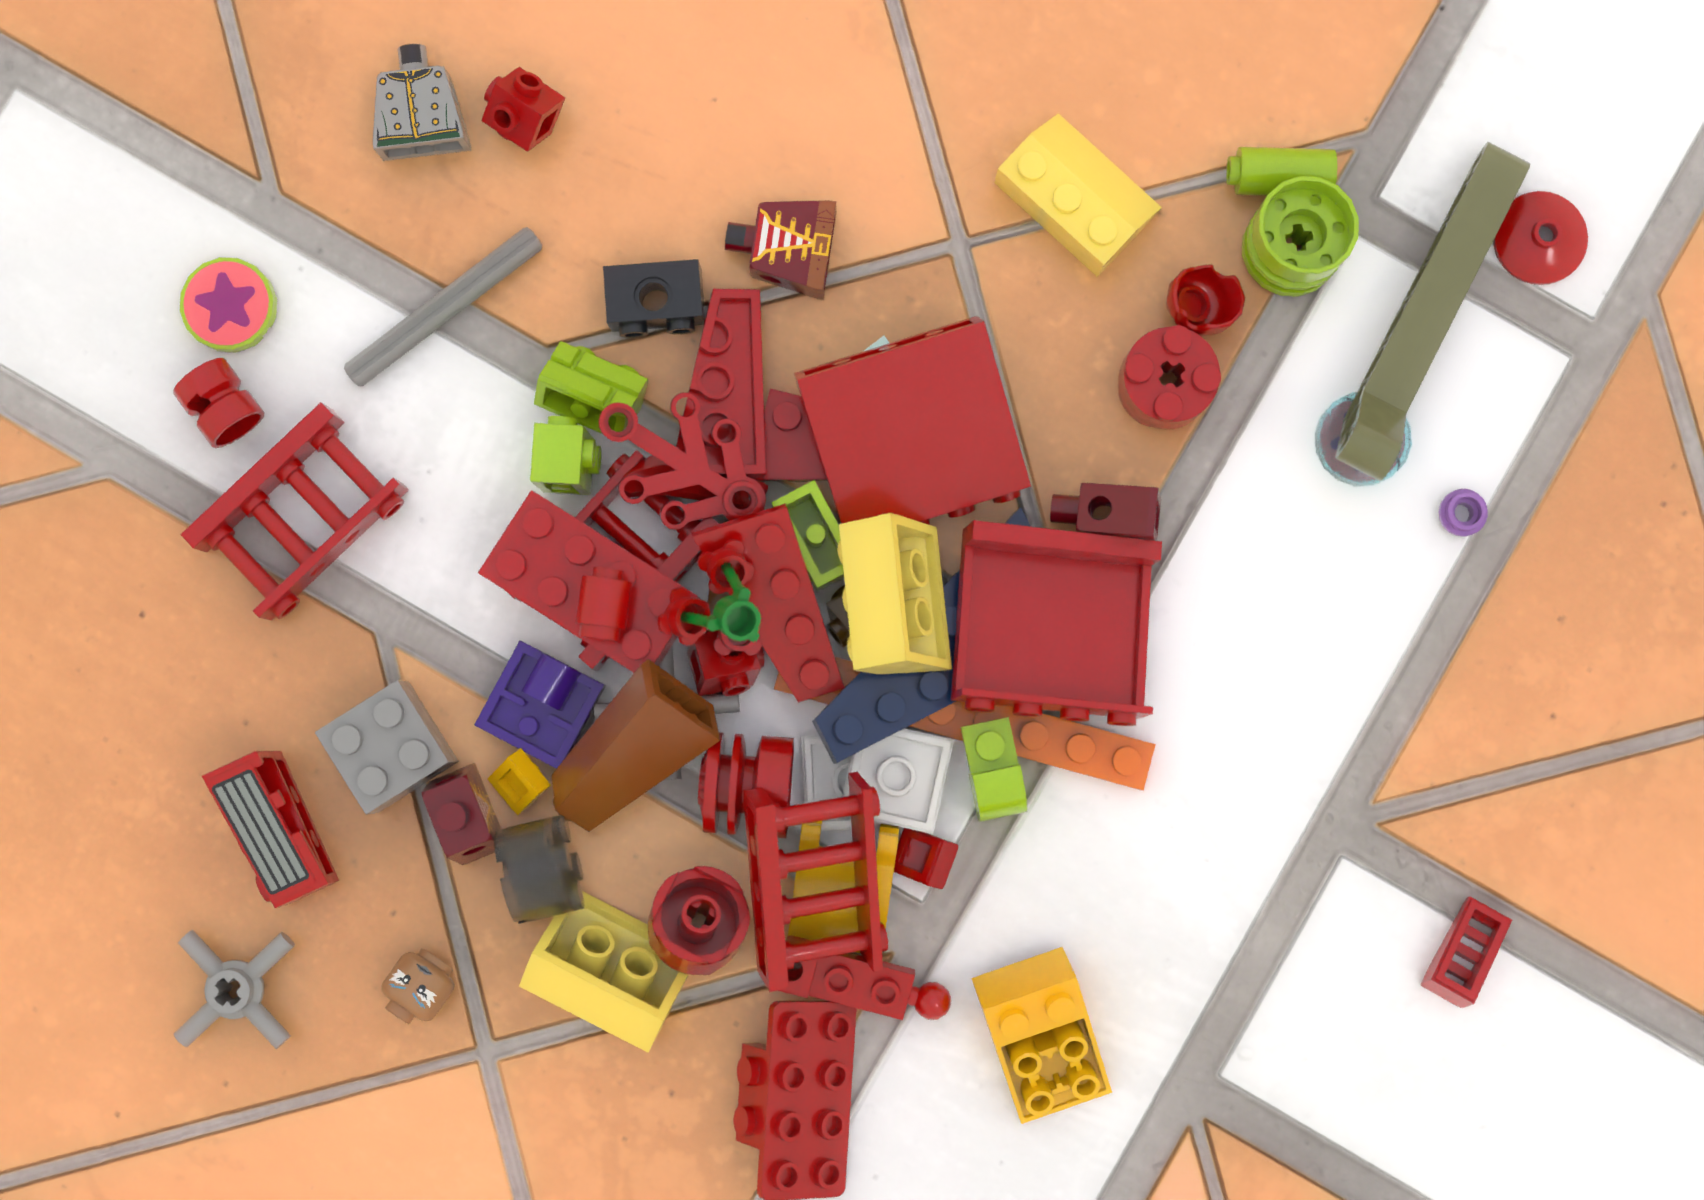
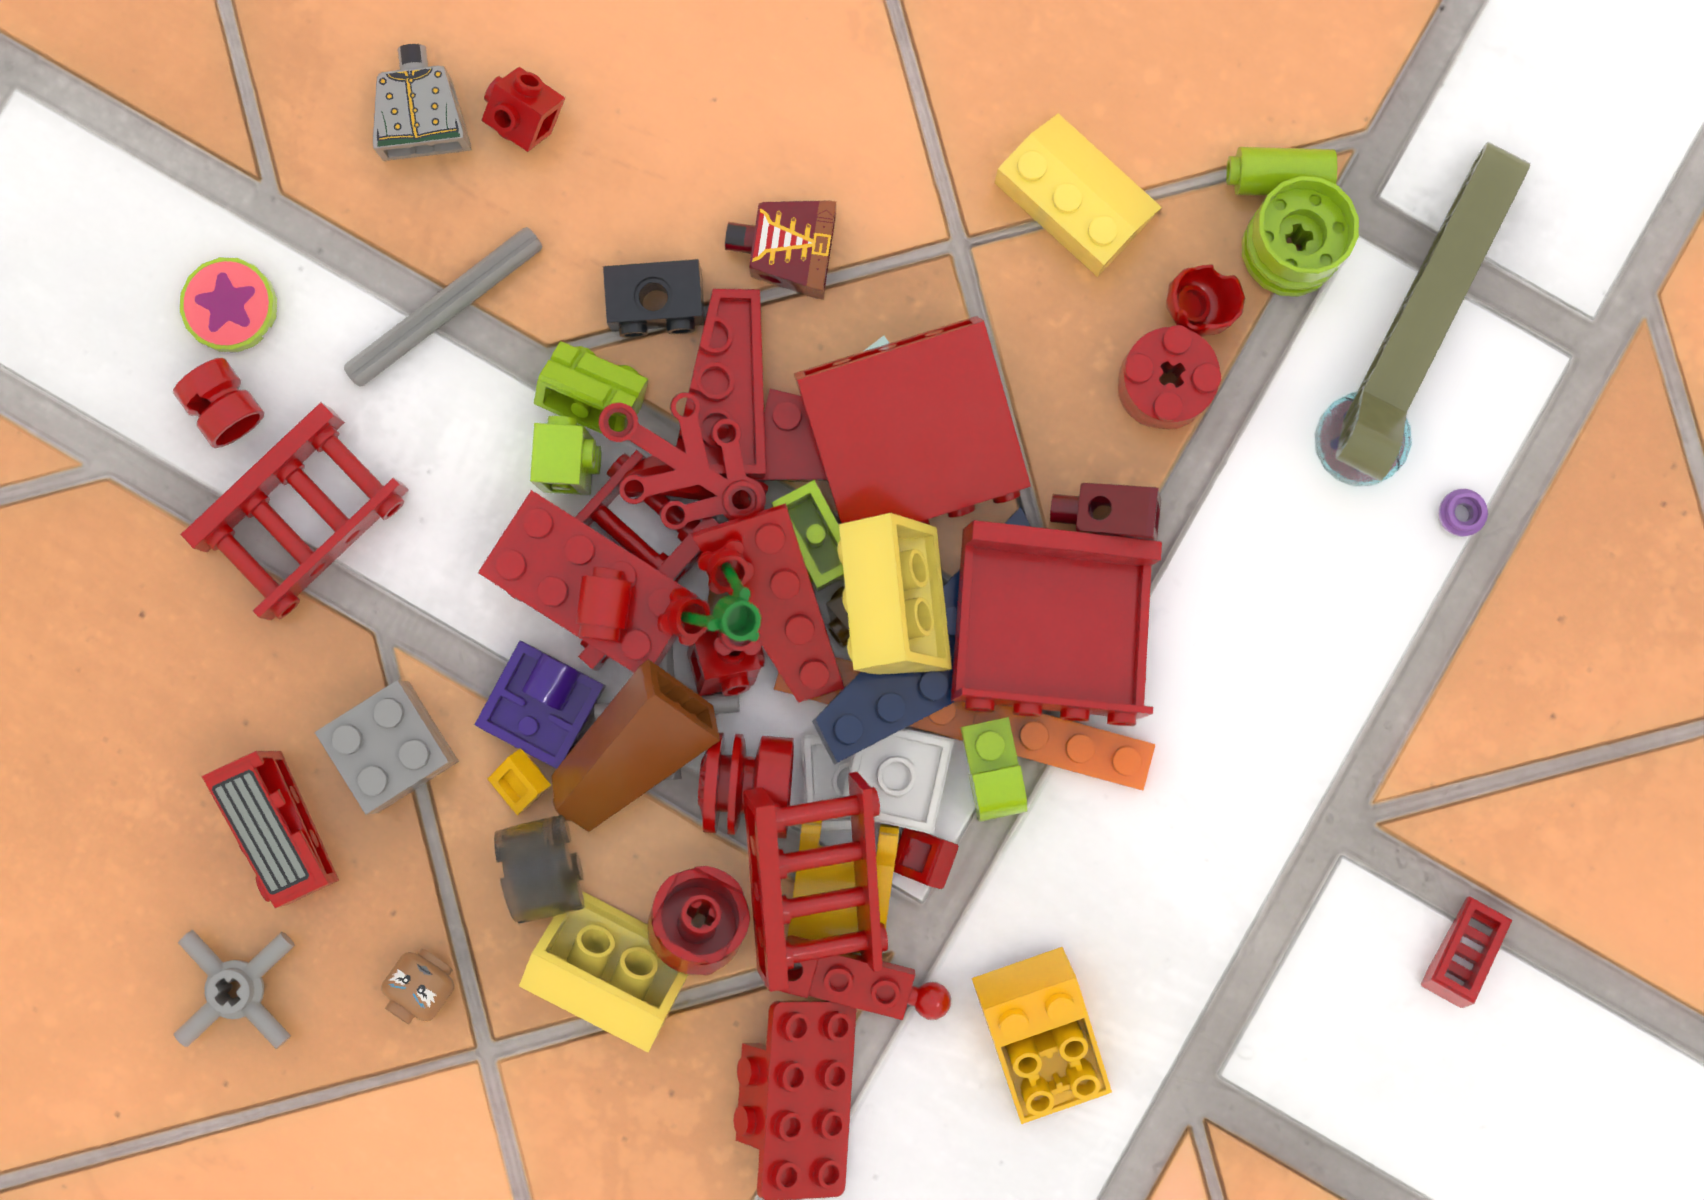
dark red torso [421,763,508,865] -> none
red dish [1493,191,1588,285] -> none

